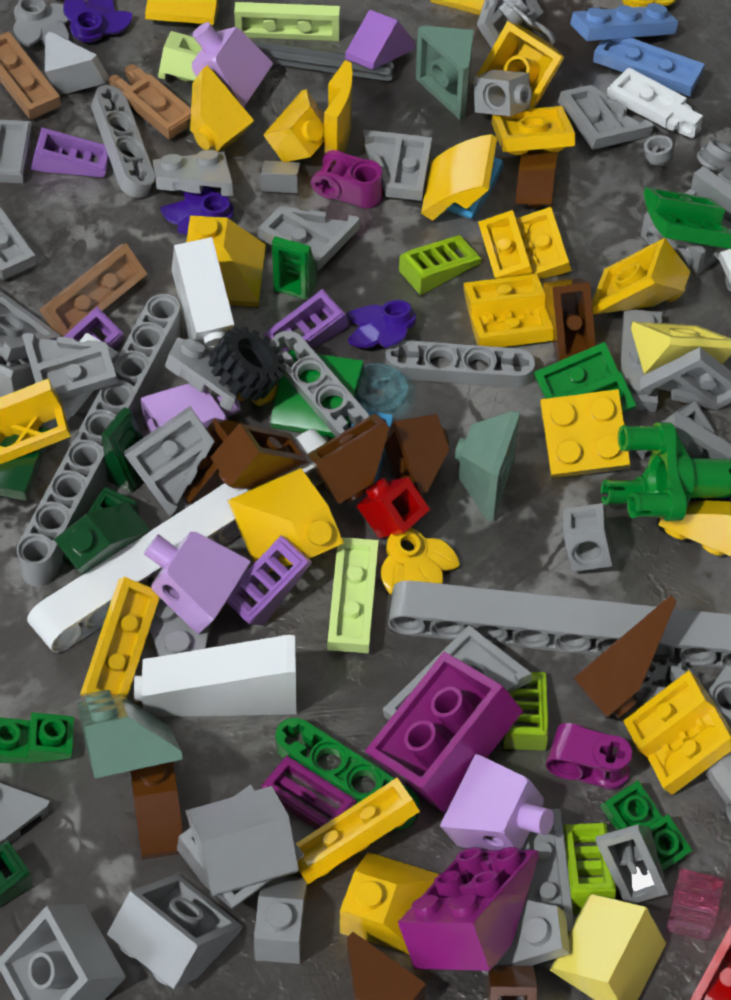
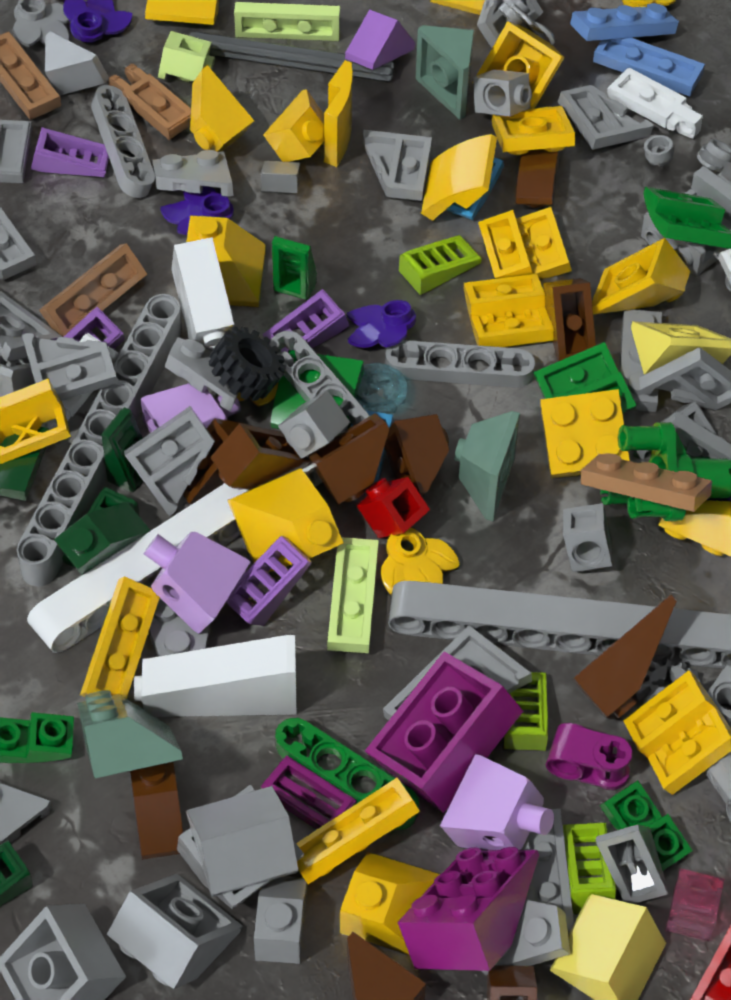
lavender torso [192,22,273,108] -> none
light grey wing [258,206,360,271] -> none
magenta piece [310,150,383,209] -> none
none -> light grey brick [278,390,350,459]
none -> medium nougat plate [581,453,712,512]

